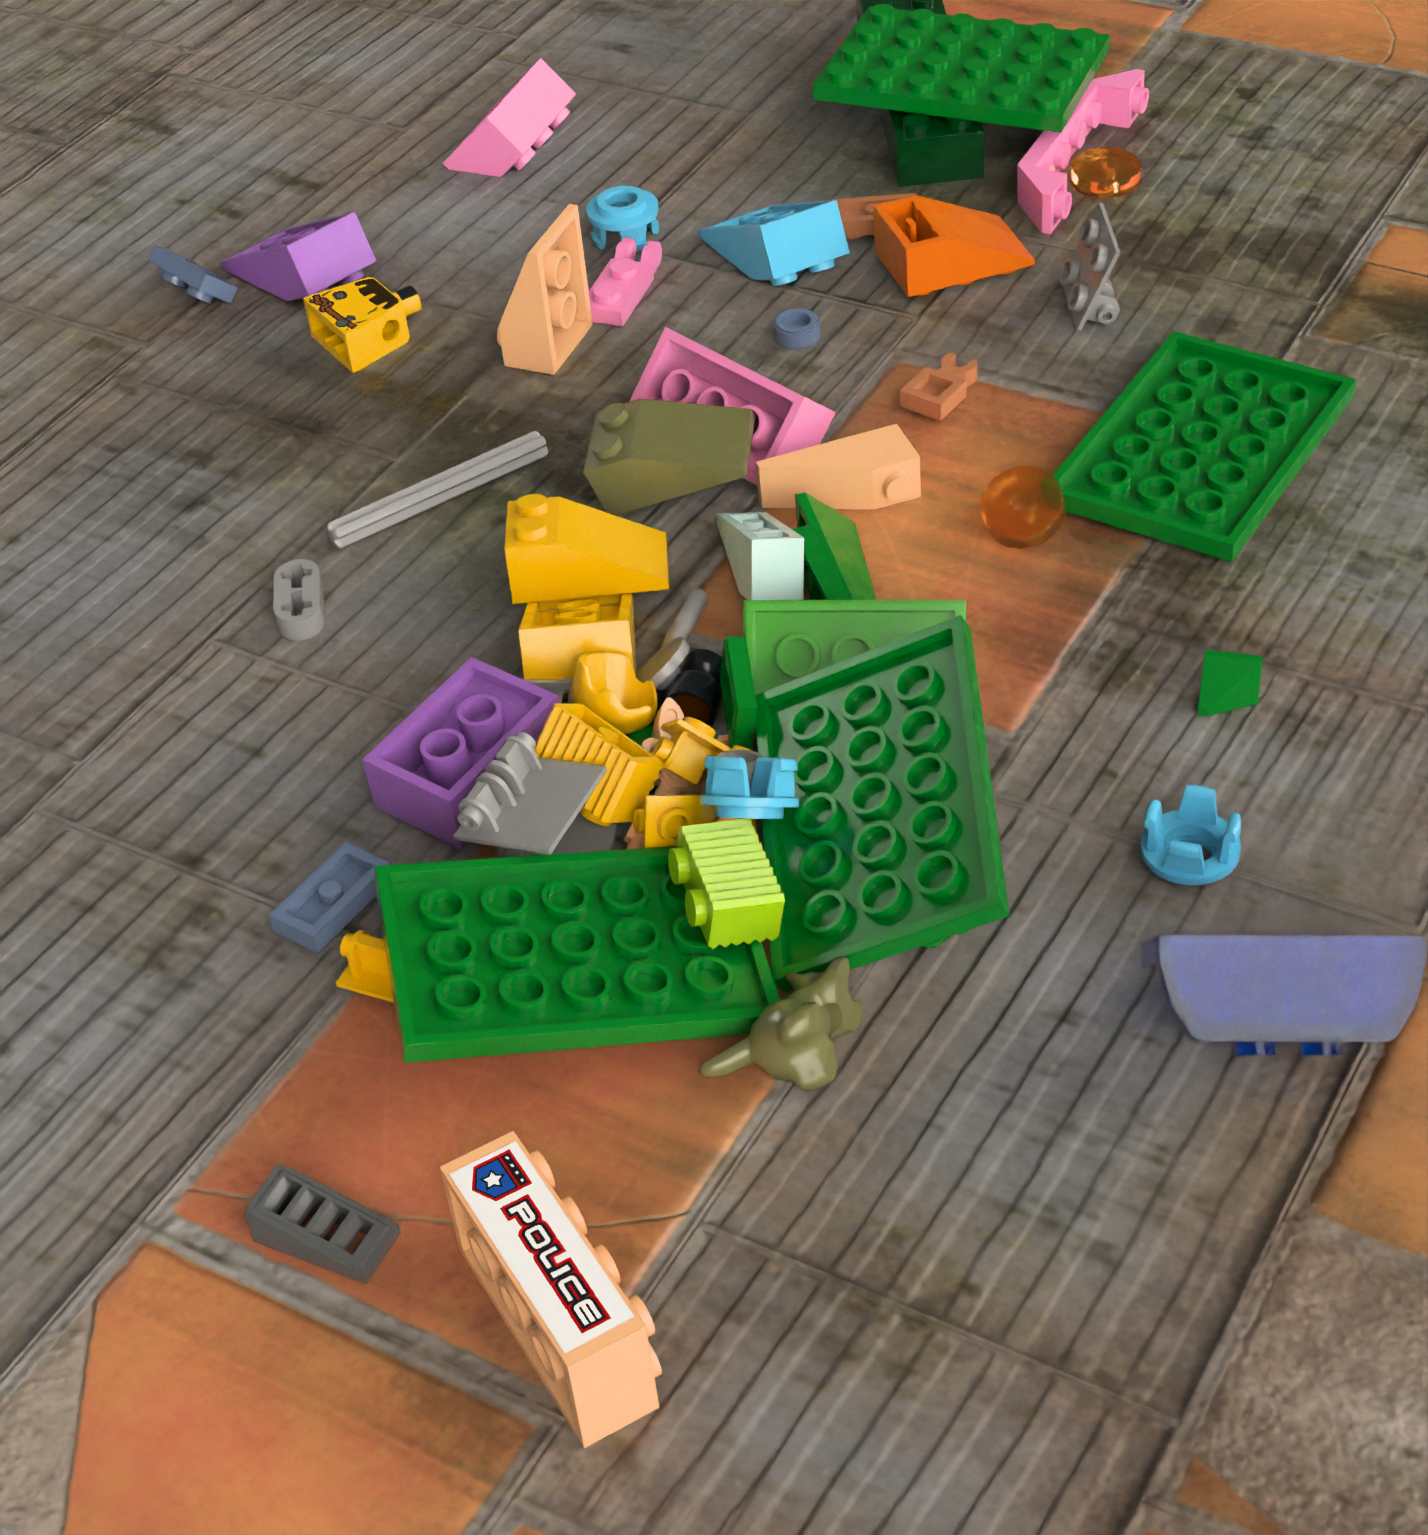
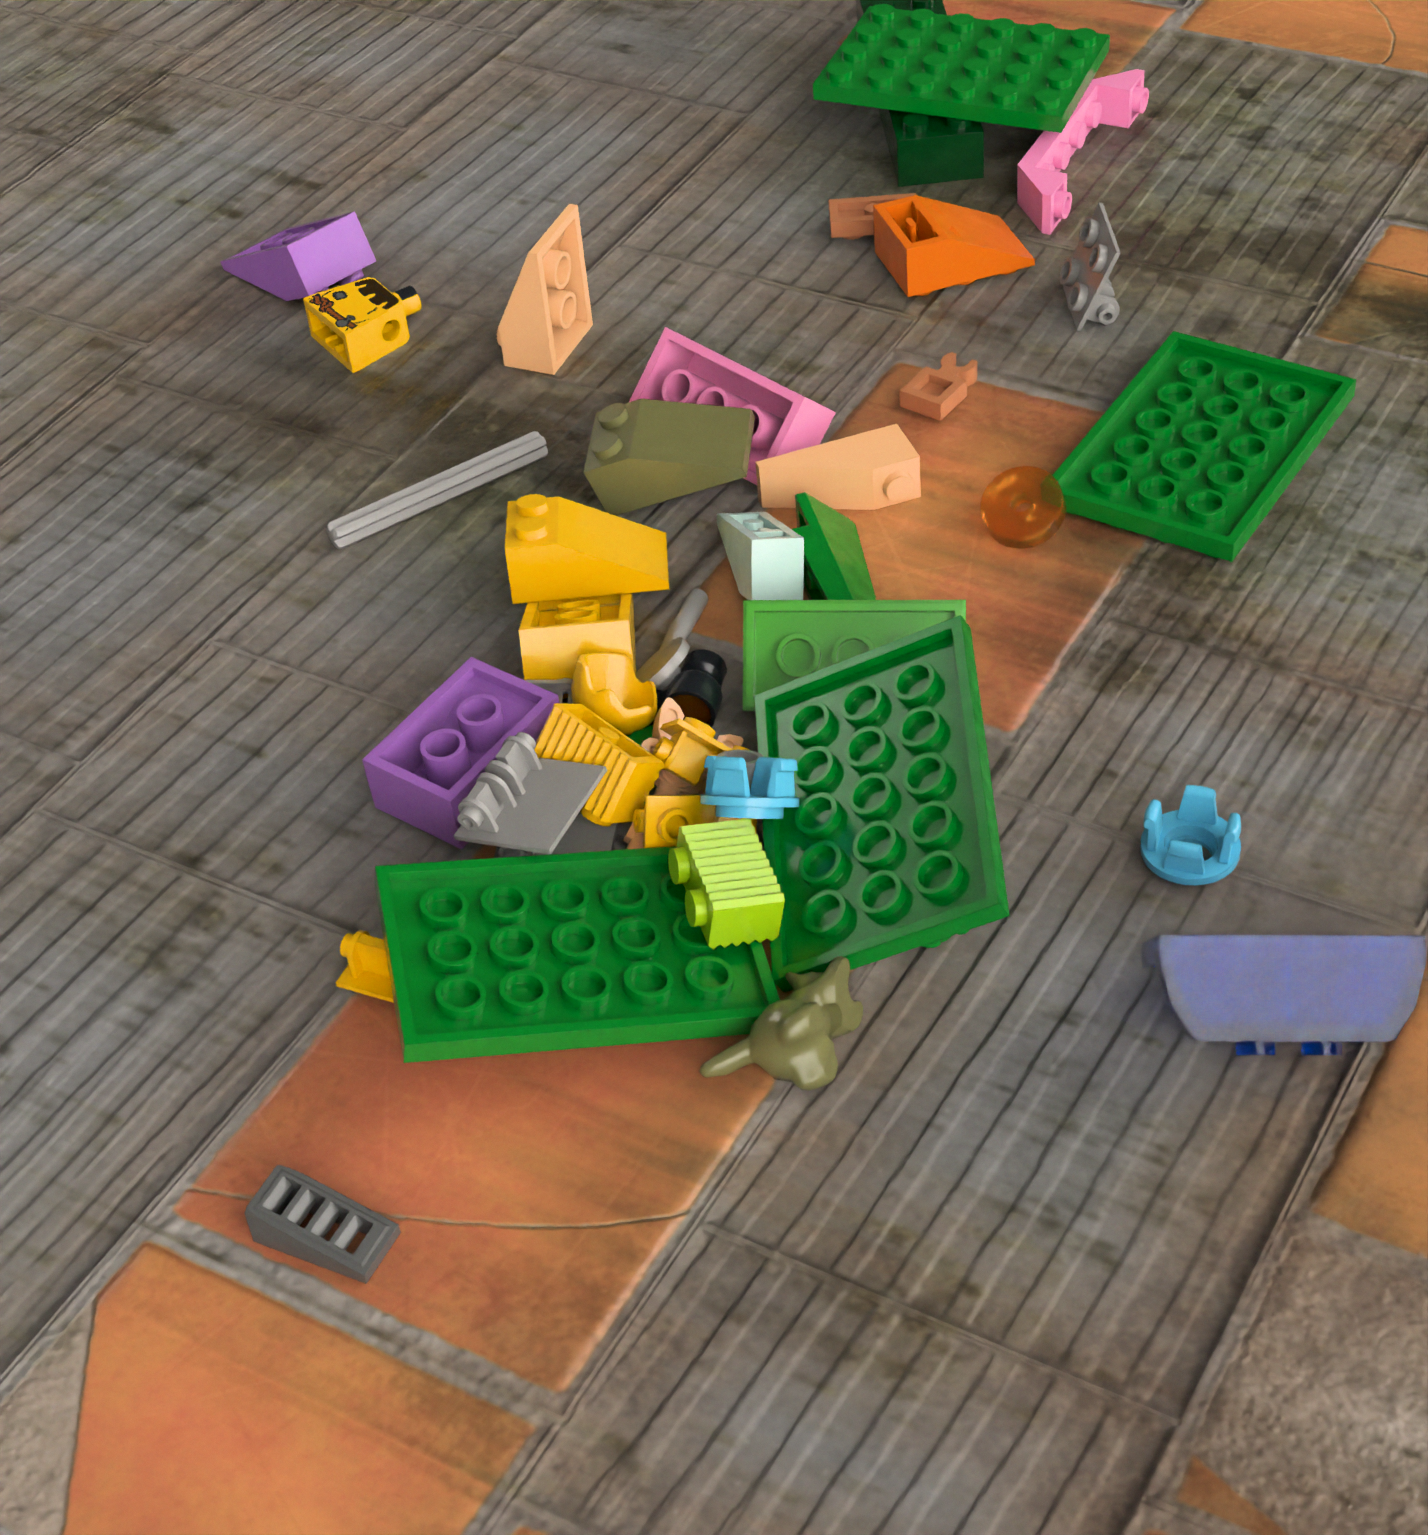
sand blue plate [148,244,238,304] -> none
sand blue plate [269,842,391,953] -> none
light grey beam [273,559,325,641] -> none
brick [440,1131,662,1448] -> none
bright pink slope [442,58,576,177] -> none
medium azure piece [586,185,659,252] -> none
bright pink hinge [589,238,662,327] -> none
medium azure slope [698,200,850,286] -> none
green tile [719,636,758,751] -> none
sand blue tile [774,308,821,349] -> none
clear orange piece [1071,147,1141,199] -> none
green slope [1198,649,1263,716] -> none

